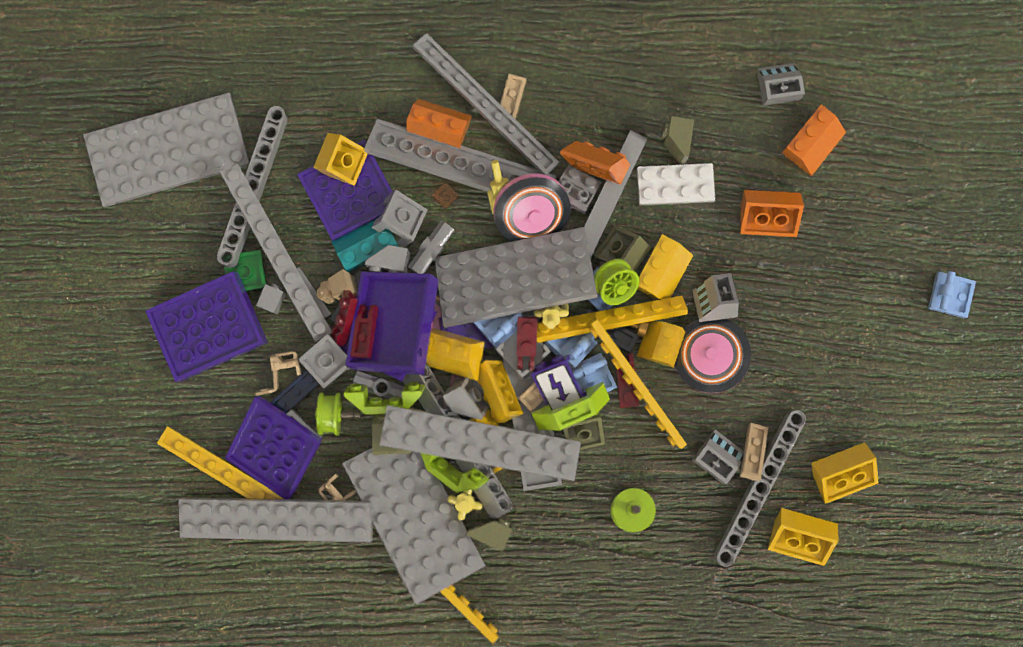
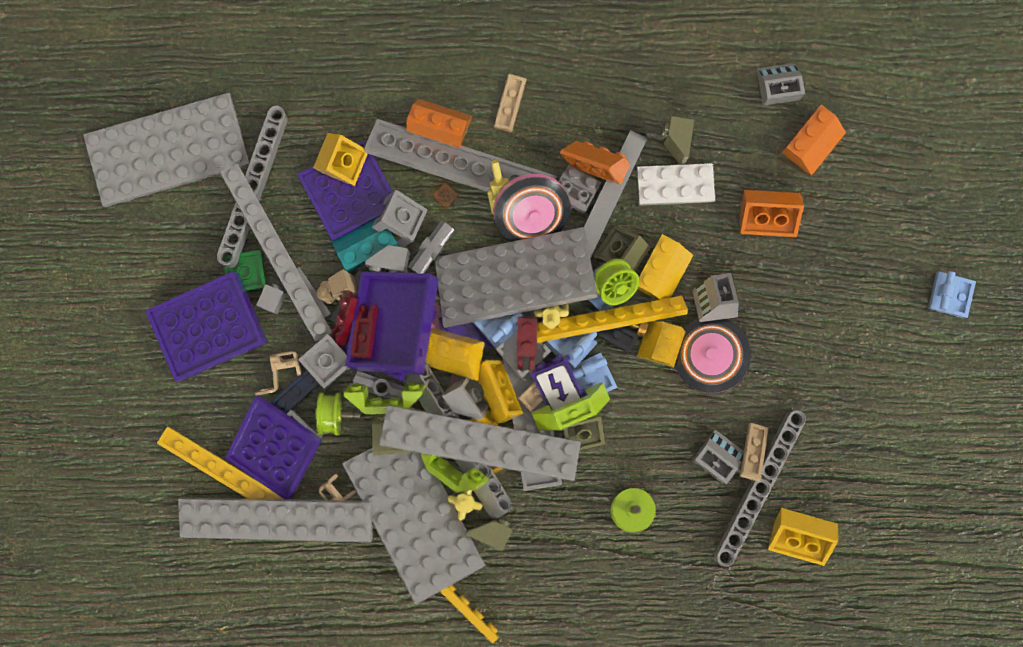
light grey plate [413,33,559,175] -> none
yellow plate [588,318,687,449] -> none
dark red hinge [616,353,639,408] -> none
yellow slope [811,442,878,504] -> none

